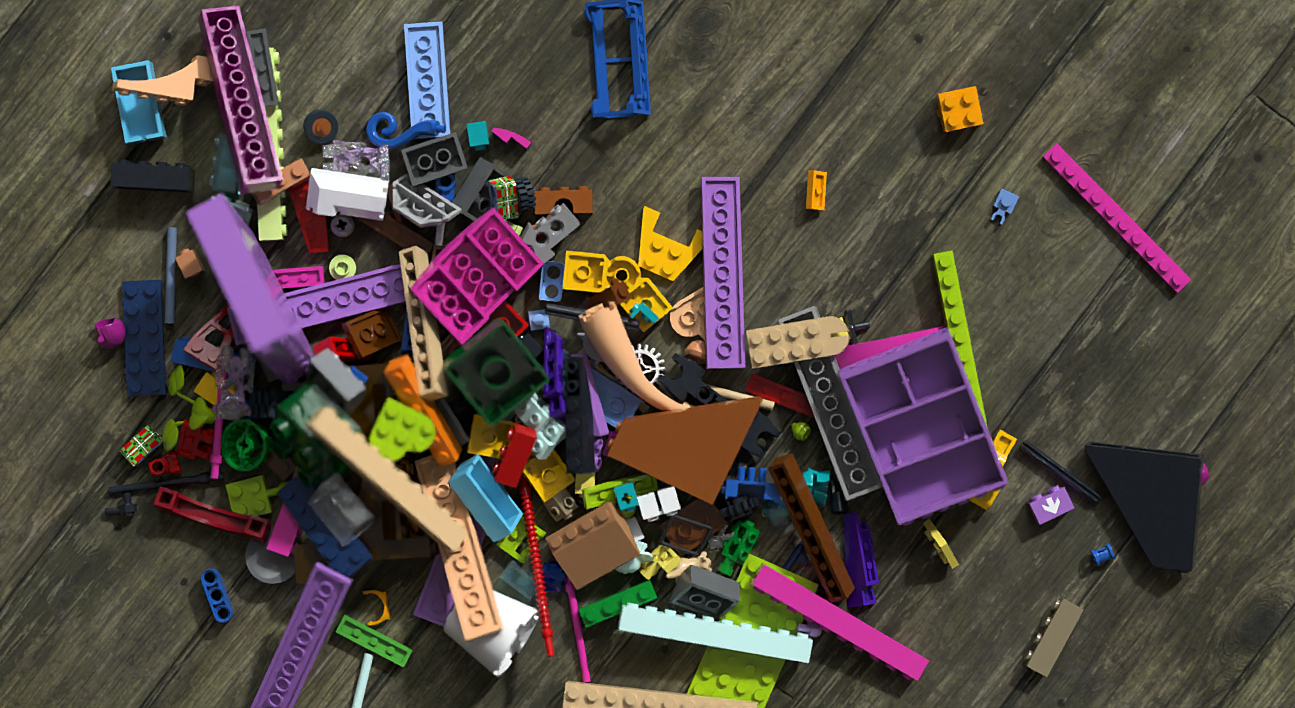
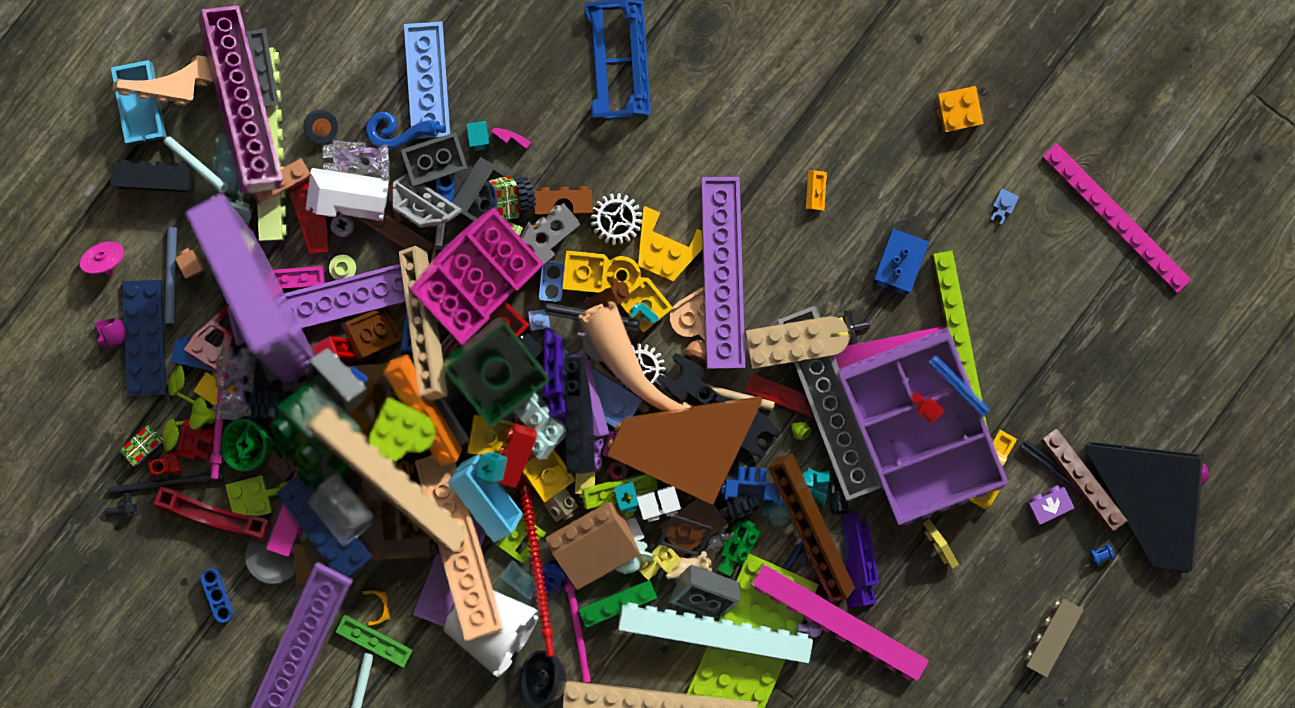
none -> dark pink shield [80,242,124,277]
none -> light aqua piece [164,137,227,192]
none -> teal brick [476,451,507,484]
none -> black piece [520,650,567,708]
none -> white gear [591,193,642,245]
none -> dark red cone [608,461,628,480]
none -> blue piece [873,229,929,295]
none -> red plate [911,391,945,425]
none -> blue axle [929,356,989,417]
none -> plate [1040,429,1127,533]

